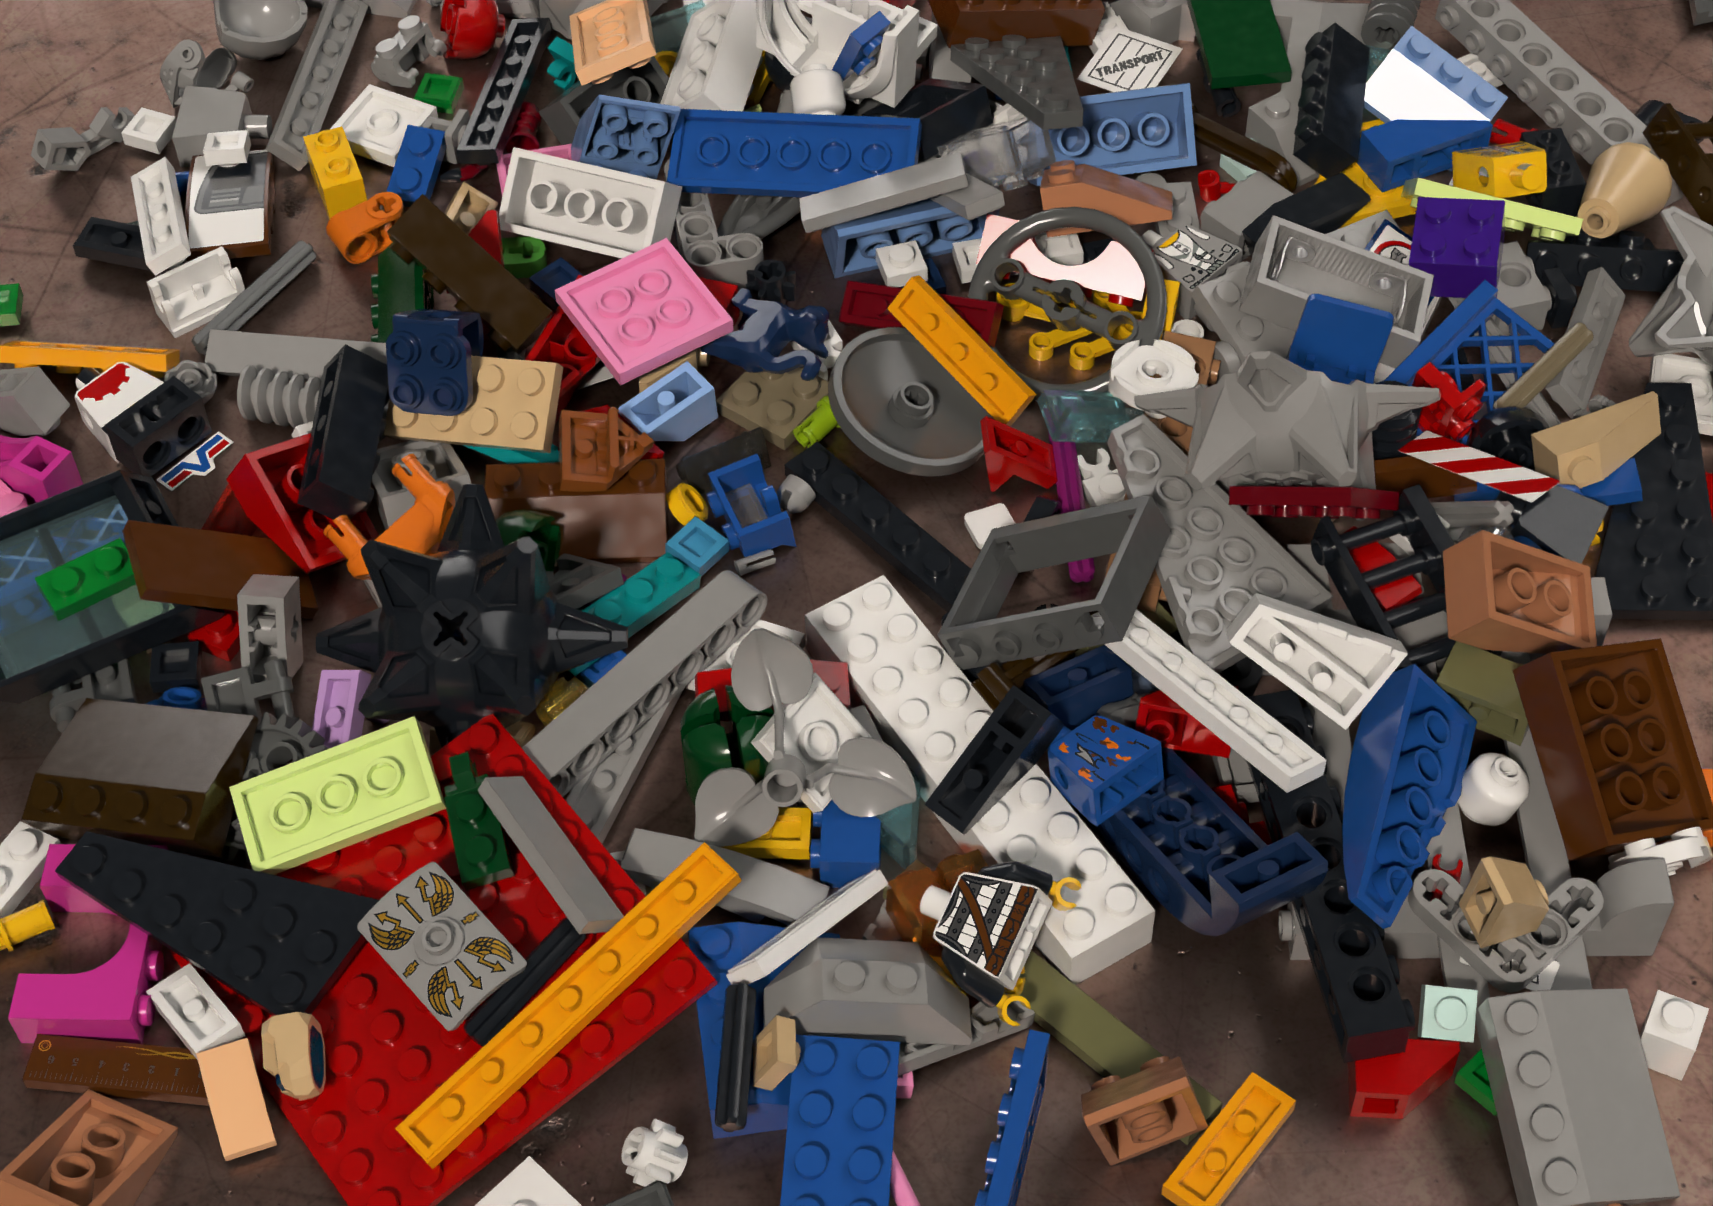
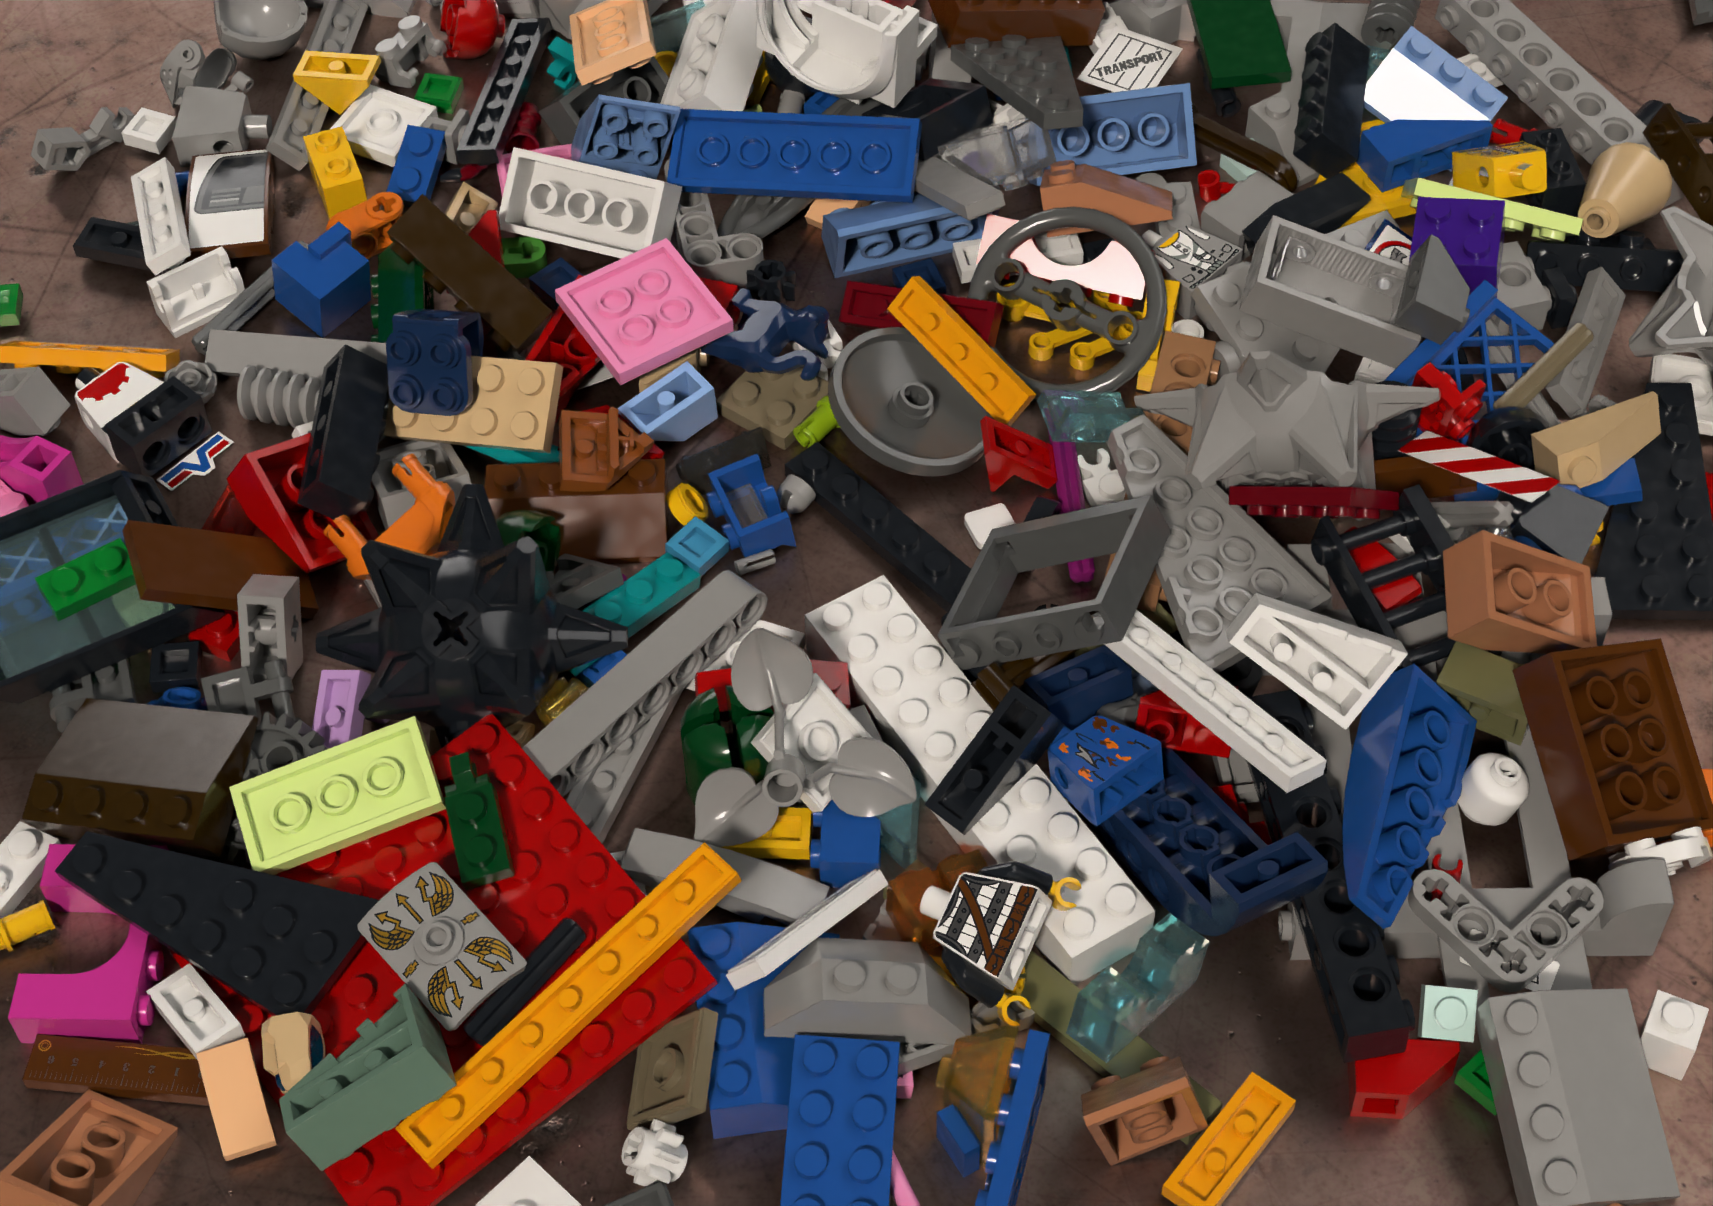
white plate [203,130,251,167] -> none
light grey tile [478,776,624,934] -> none
black axle [715,982,756,1132] -> none
tan plate [753,1015,800,1091] -> none
white head [790,63,846,115] -> none
light grey tile [799,152,969,233] -> none
blue plate [832,11,891,81] -> none
white plate [876,240,928,288] -> none
white plate [1108,339,1199,419] -> none
blue bracket [1286,294,1394,384] -> none
tan slope [1459,856,1549,949] -> none
none -> blue plate [271,222,371,338]
none -> sand green wedge [279,983,457,1171]
none -> yellow slope [293,50,381,115]
none -> dark tan tile [627,1007,718,1131]
none -> clear yellow slope [936,1025,1019,1168]
none -> blue tile [936,1104,981,1178]
none -> clear light blue arch [1066,913,1210,1063]
none -> dark grey slope [1394,234,1470,345]

